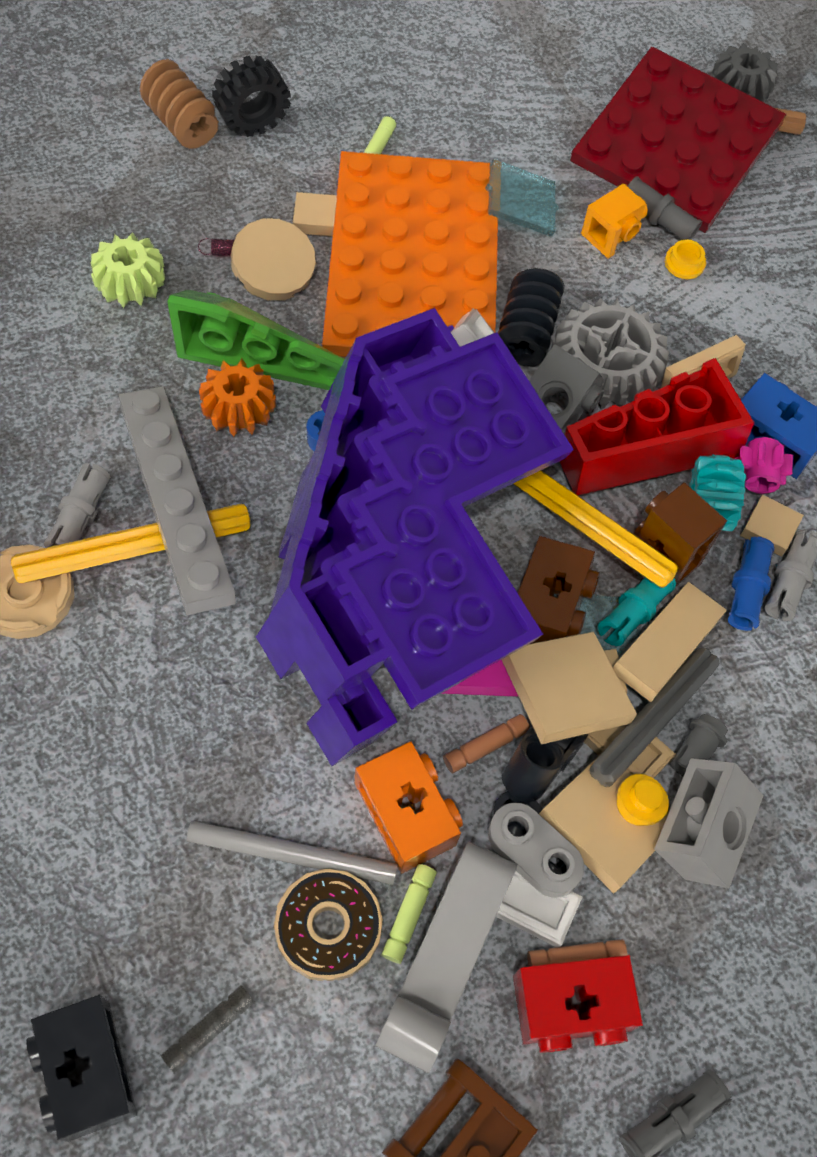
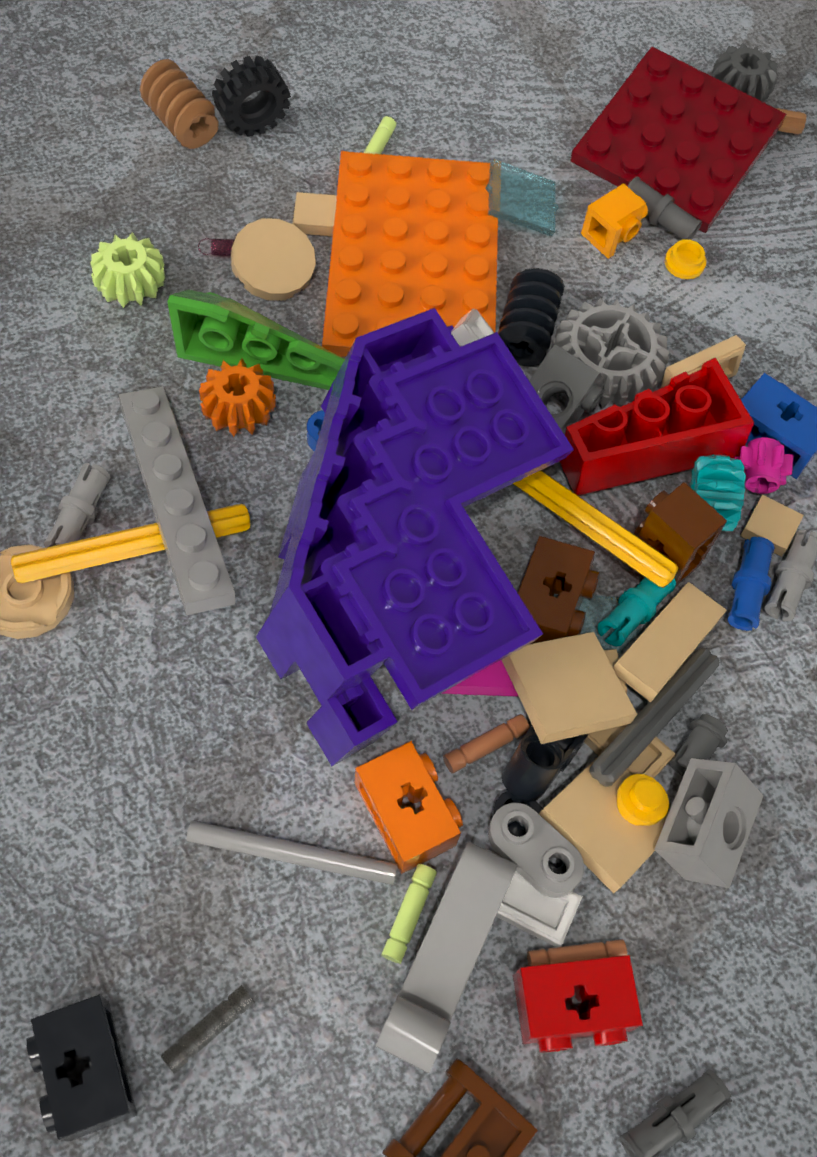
tile [274,869,383,981] -> none

